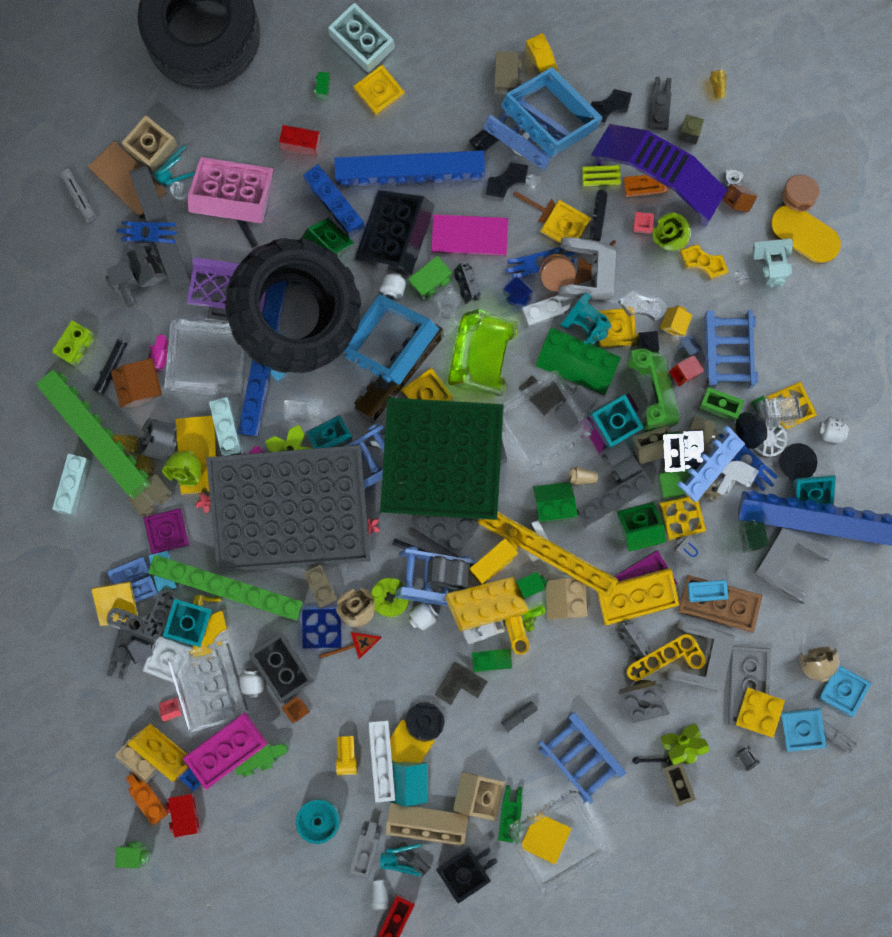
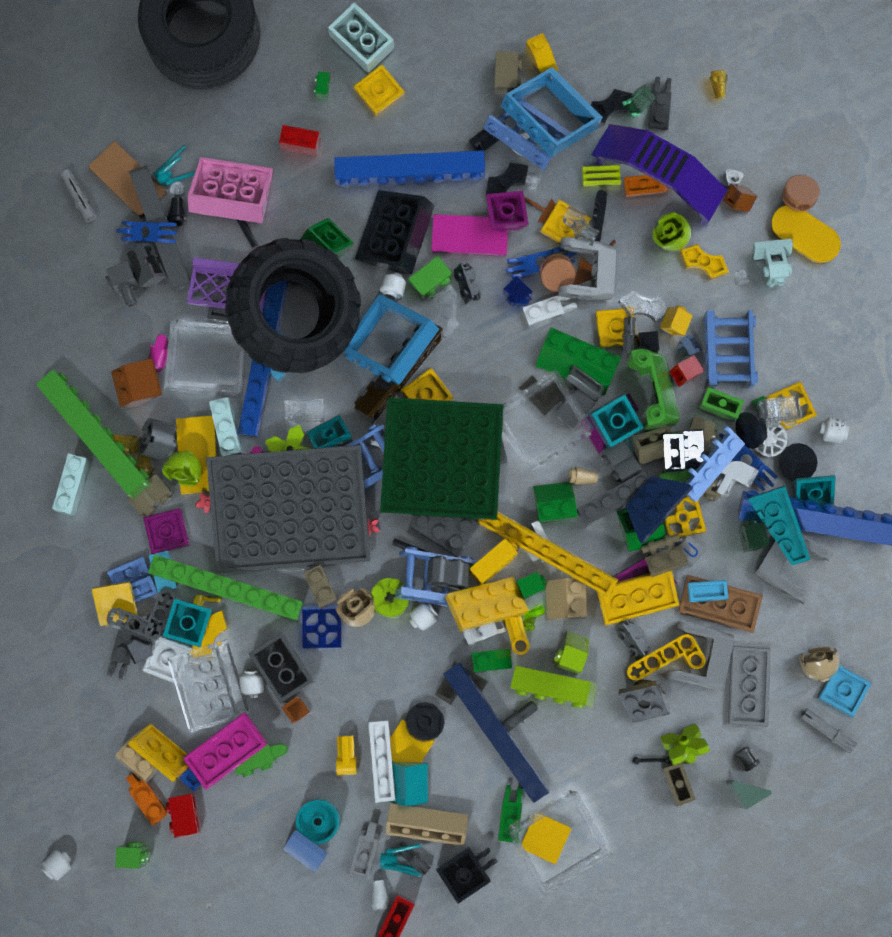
lime brick [52,320,95,367] -> none
black pin [93,339,128,395] -> none
tan brick [121,115,178,172] -> none
coral plate [159,697,182,722] -> none
blue brick [303,164,365,238] -> none
piece [319,632,382,659] -> none
clear neon green windscreen [448,309,518,396] -> none
tan slope [453,772,505,821] -> none
medium blue fence [538,712,626,804] -> none
teal tile [561,292,612,344] -> none
coral plate [633,212,654,234] -> none
olive brick [679,114,704,144] -> none
yellow plate [735,687,785,738] -> none
medium azure tile [781,708,827,752] -> none
none -> white head [41,850,71,880]
none -> black cone [167,197,186,226]
none -> medium blue slope [283,830,328,873]
none -> dark blue tile [443,662,550,803]
none -> magenta slope [486,191,529,232]
none -> lime wedge [510,665,597,709]
none -> lime wedge [553,631,589,675]
none -> clear tile [562,206,599,246]
none -> dark grey tile [566,365,604,401]
none -> dark grey axle [622,317,637,356]
none -> clear green brick [623,85,656,117]
none -> dark blue wing [625,476,693,544]
none -> dark tan plate [641,534,689,577]
none -> sand green slope [726,780,772,809]
none -> teal wing [747,485,811,566]

